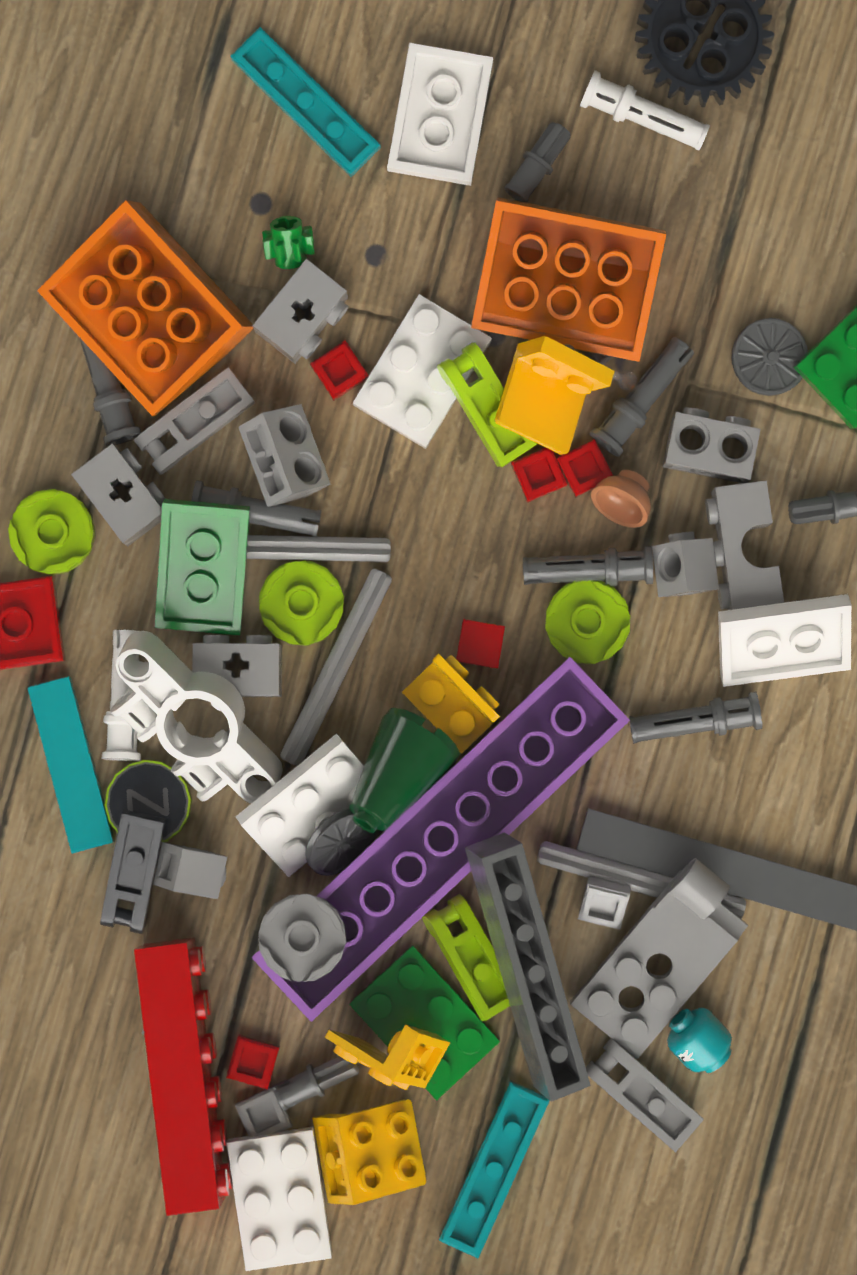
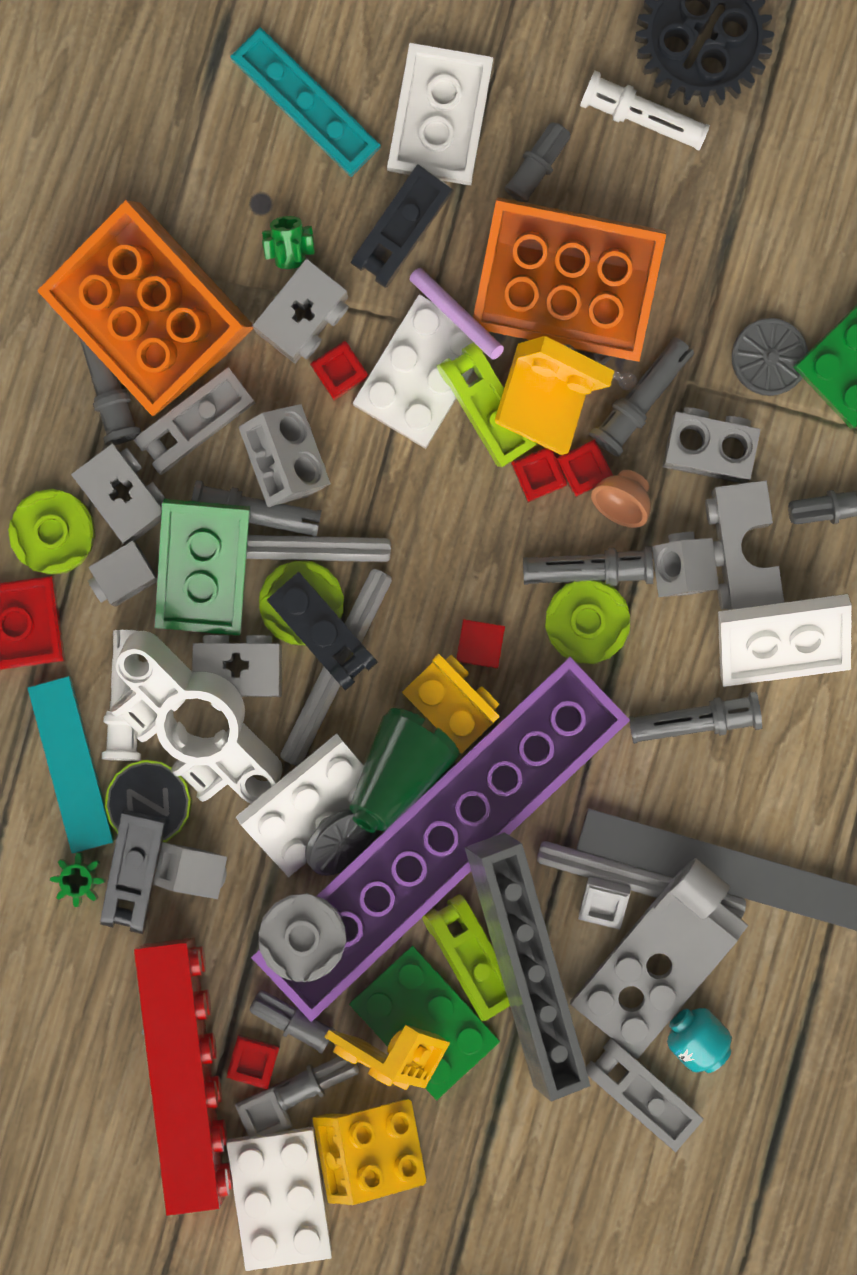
teal tile [439,1080,550,1259] -> none
none -> green gear [50,853,106,907]
none -> light grey brick [88,541,158,607]
none -> dark grey axle [250,990,335,1054]
none -> black plate [267,572,378,691]
none -> black plate [351,164,454,288]
none -> lavender bar [410,268,504,359]

